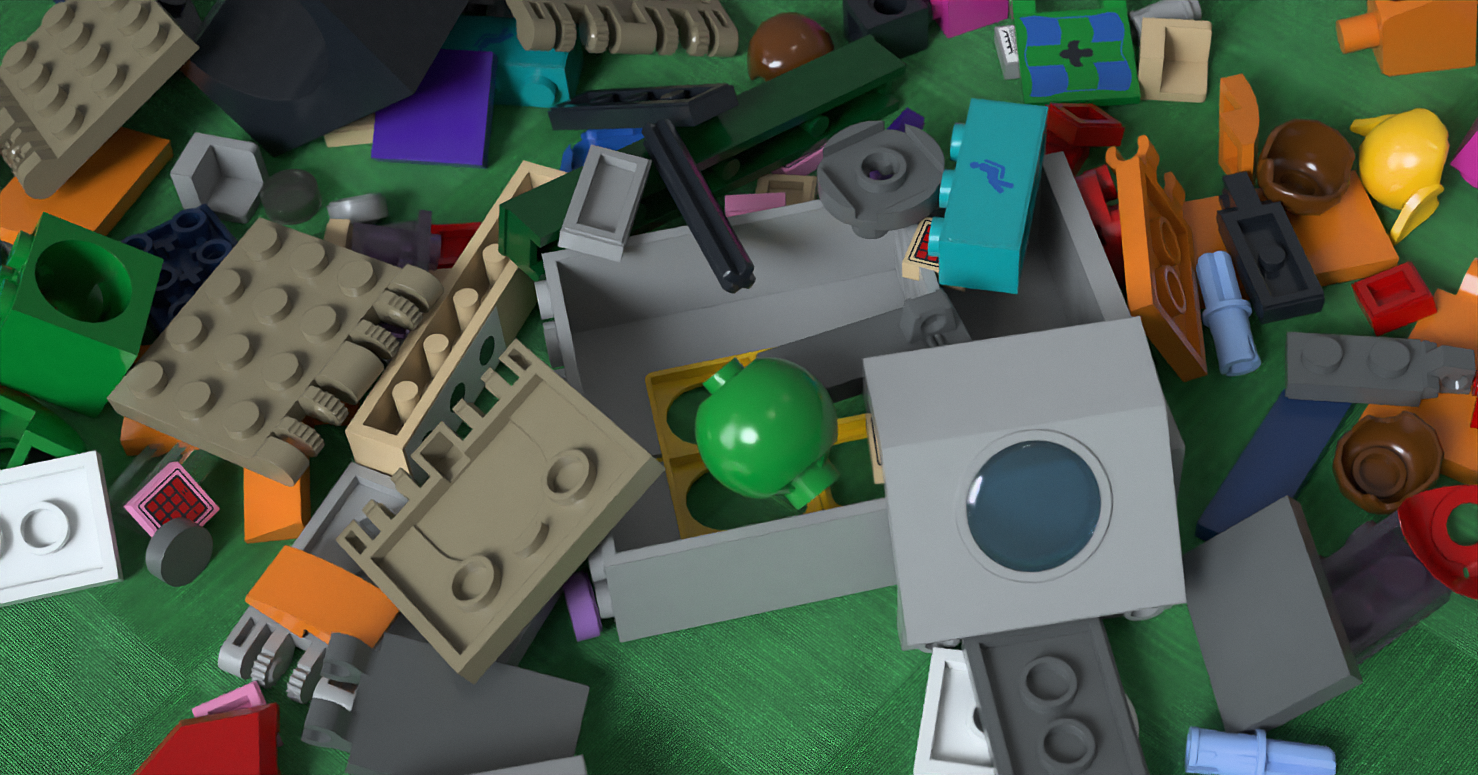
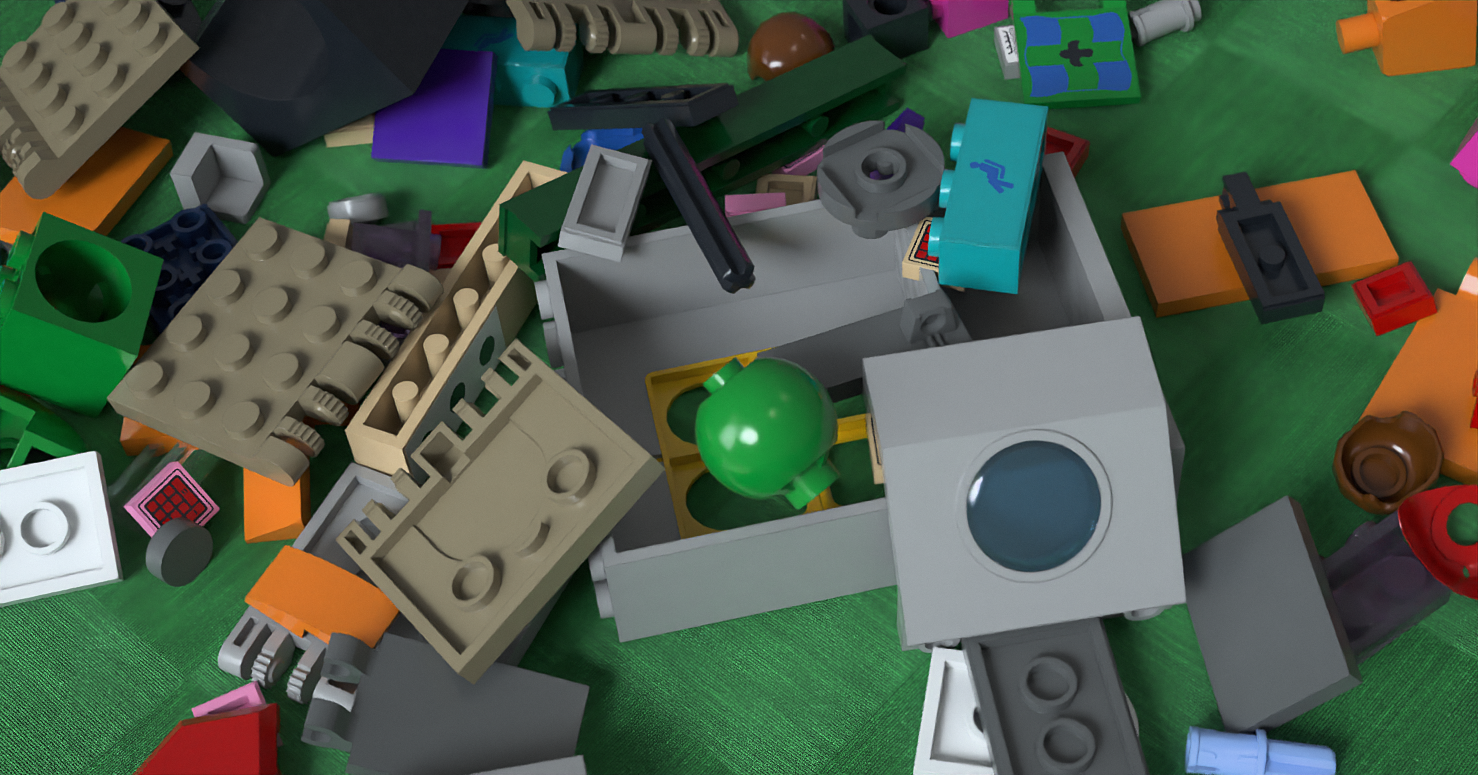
clear smoke tile [260,169,322,225] -> none
medium lavender tile [562,570,603,642] -> none
red tile [1045,103,1126,147] -> none
red plate [1074,163,1126,290] -> none
orange tile [1105,134,1208,382] -> none
tan panel [1137,17,1212,103] -> none
dark blue tile [1194,388,1357,541] -> none
light blue axle [1196,250,1261,377] -> none
orange slope [1218,74,1259,187] -> none
reddish brown hair [1257,118,1355,216] -> none
dark grey hinge [1285,332,1476,407] -> none
yellow piece [1350,108,1450,246] -> none

